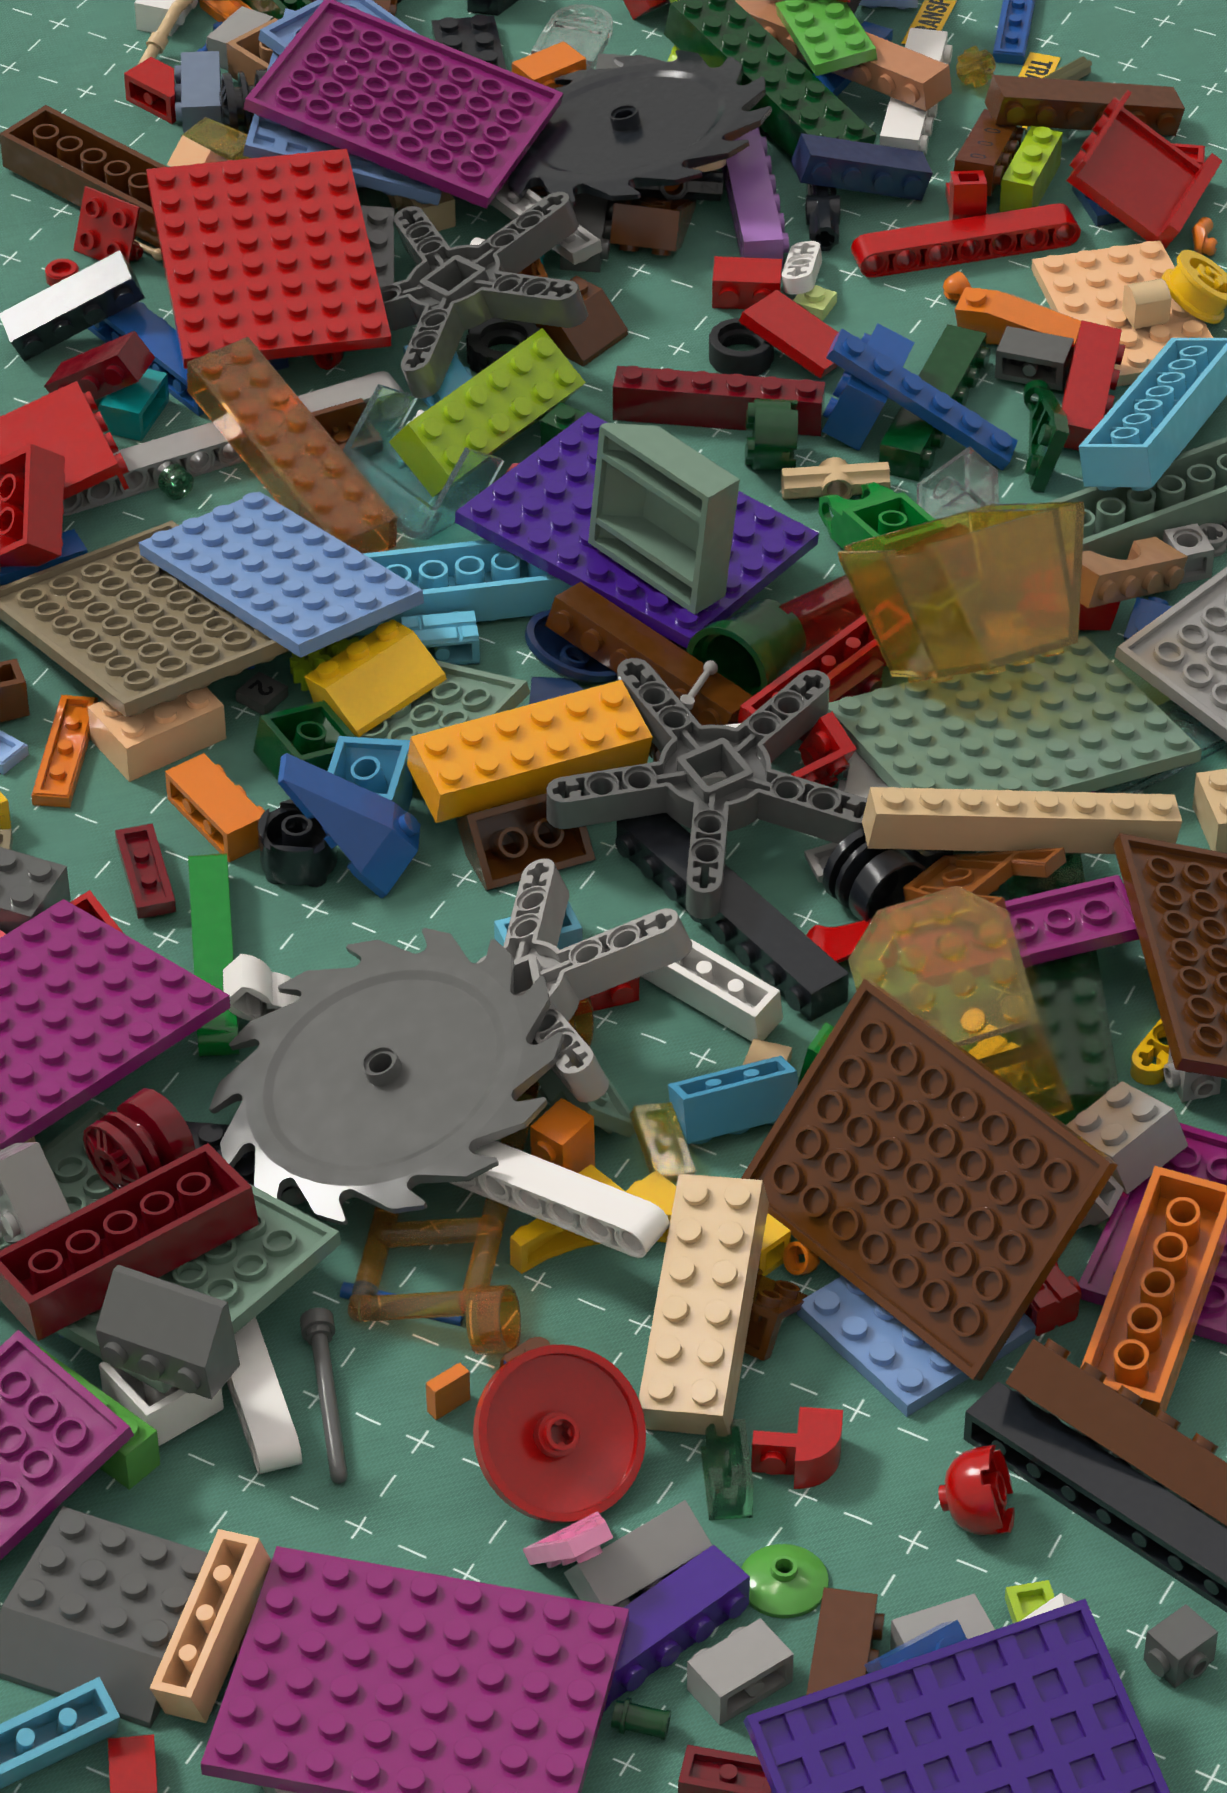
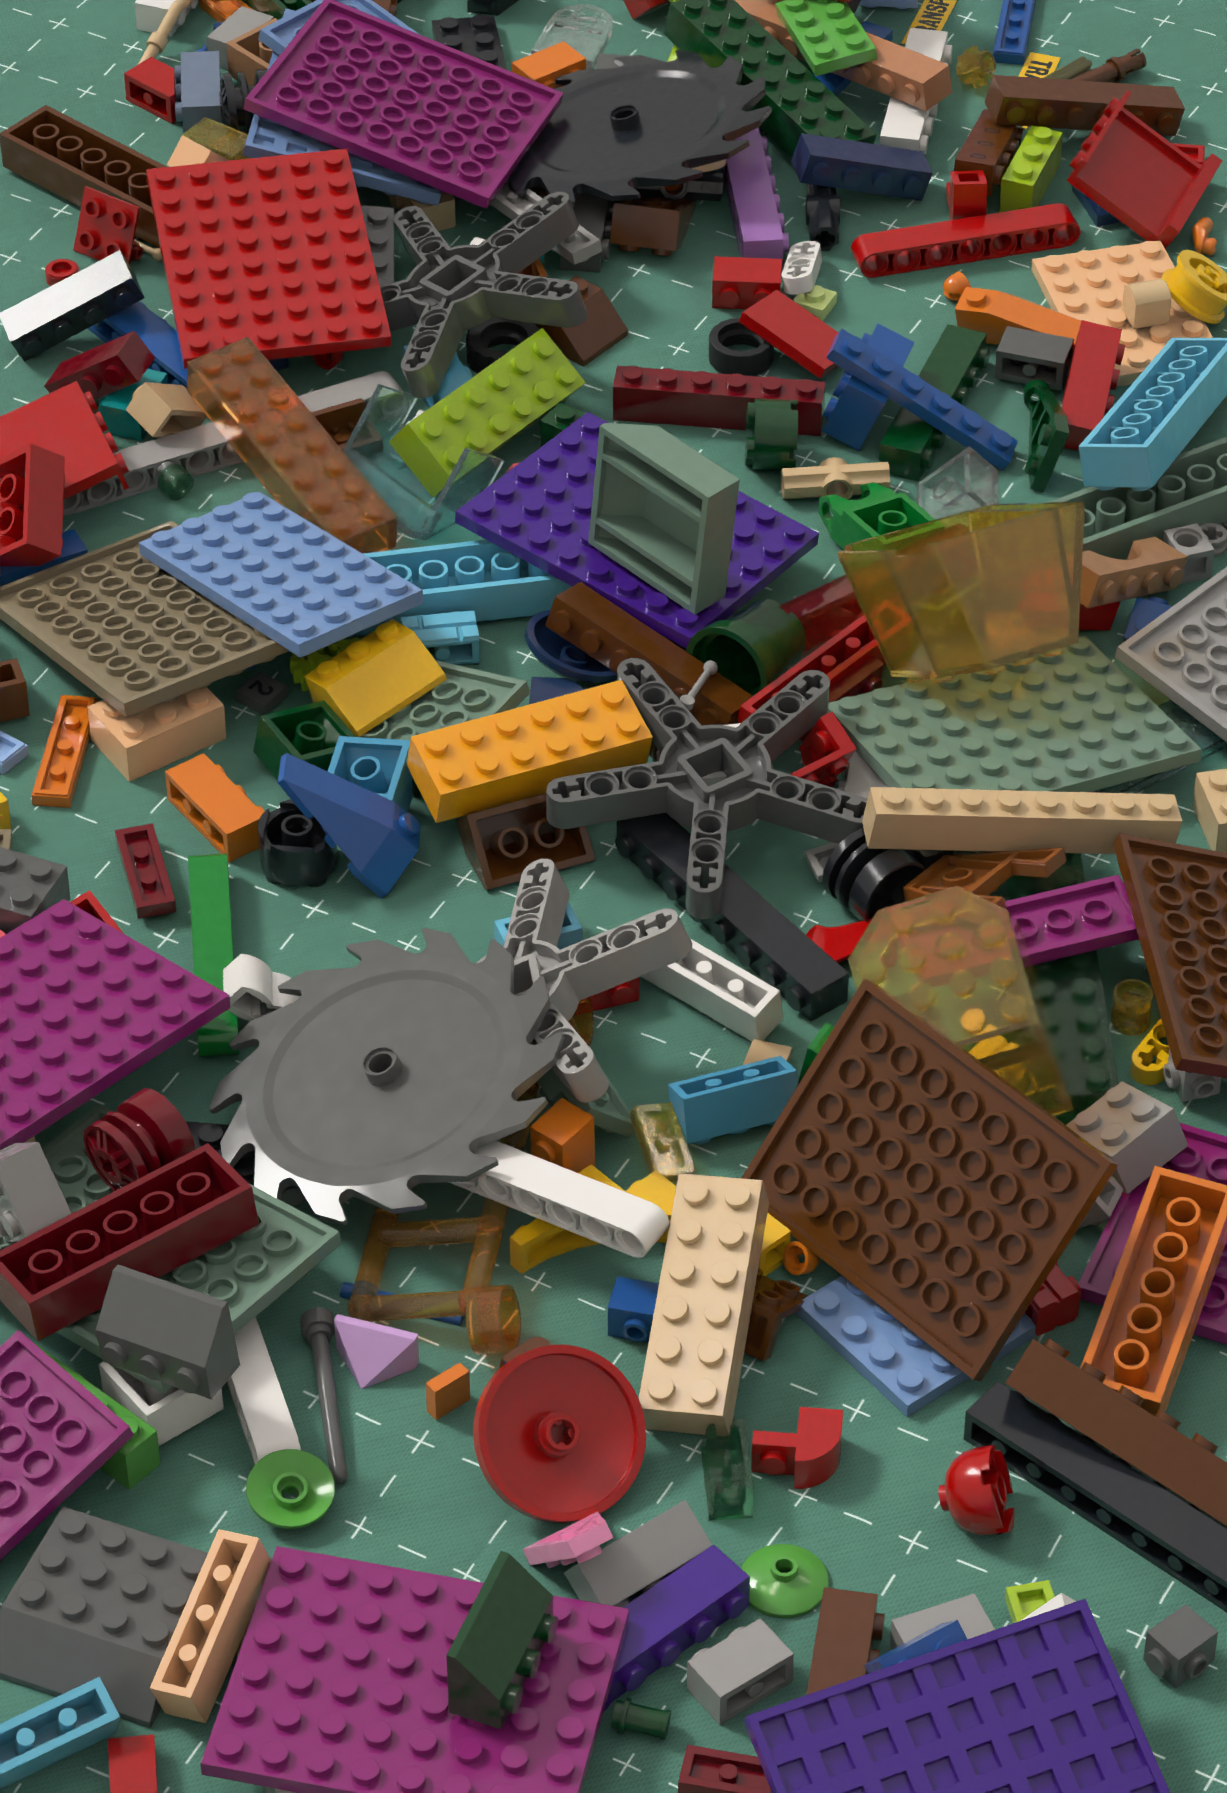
none -> tan piece [125,382,210,437]
none -> bright green dish [246,1449,335,1529]
none -> lavender slope [334,1314,419,1390]
none -> dark green slope [446,1551,558,1729]
none -> blue brick [608,1276,659,1343]
none -> reddish brown pin [1070,49,1147,83]
none -> clear yellow wheel [1111,979,1153,1035]

